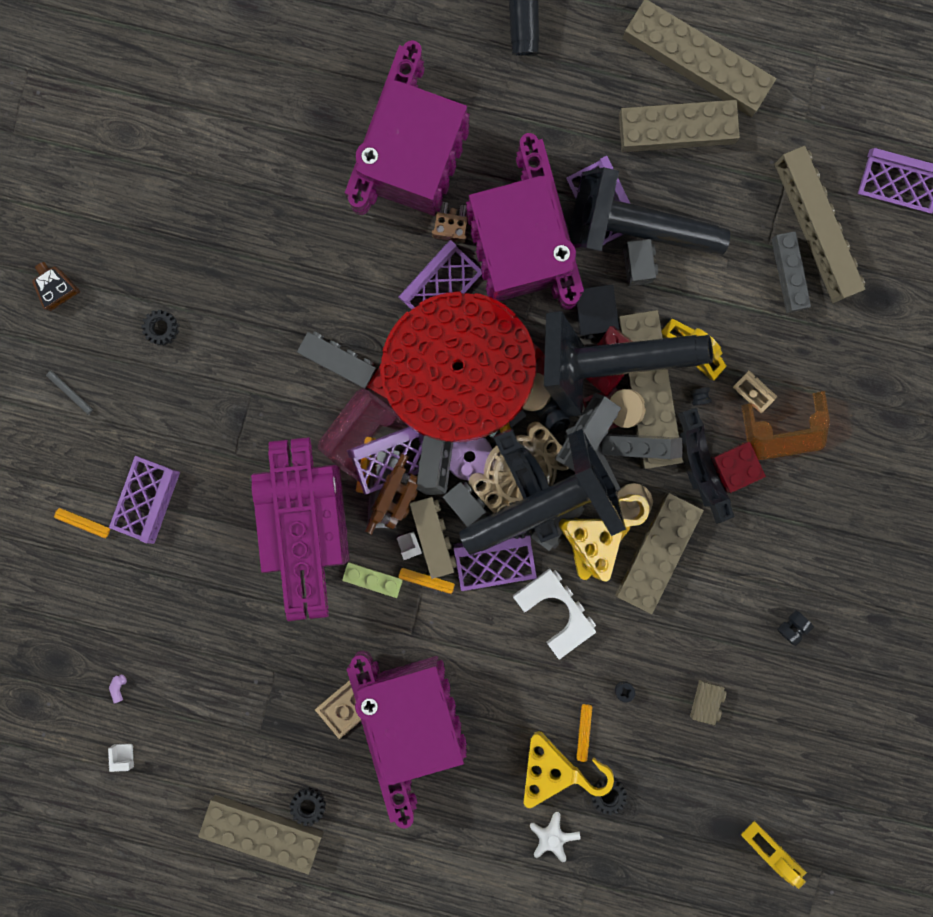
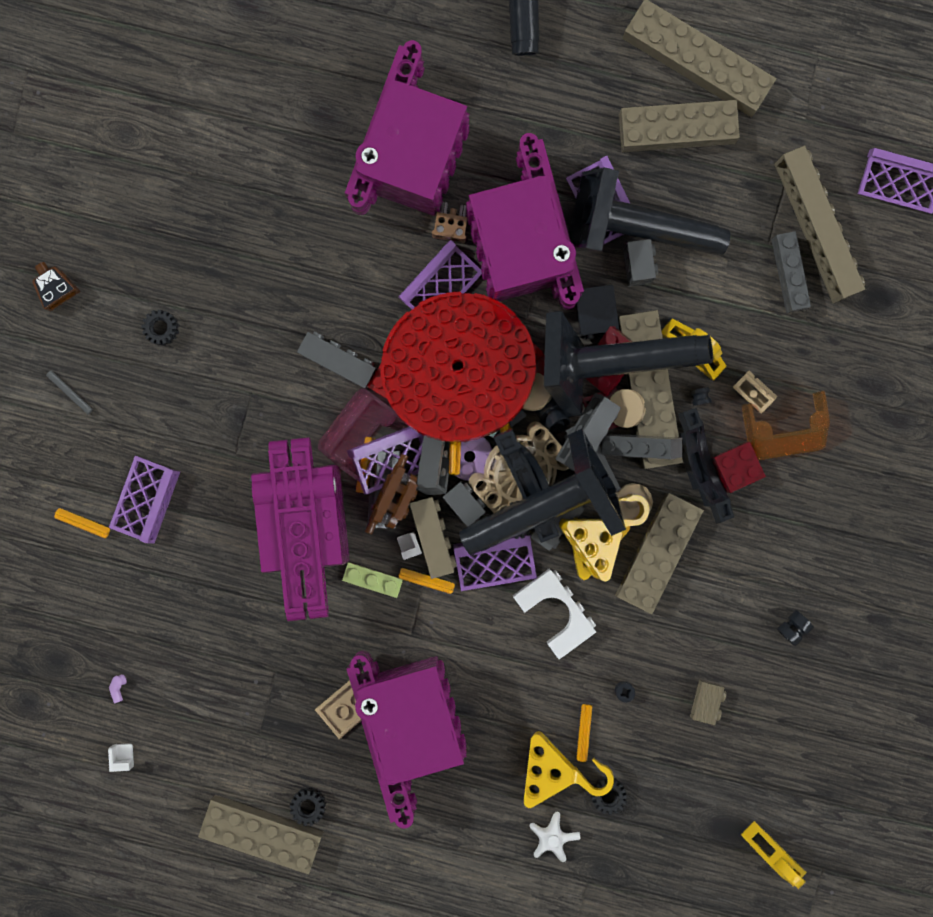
none -> light orange axle [449,442,461,475]

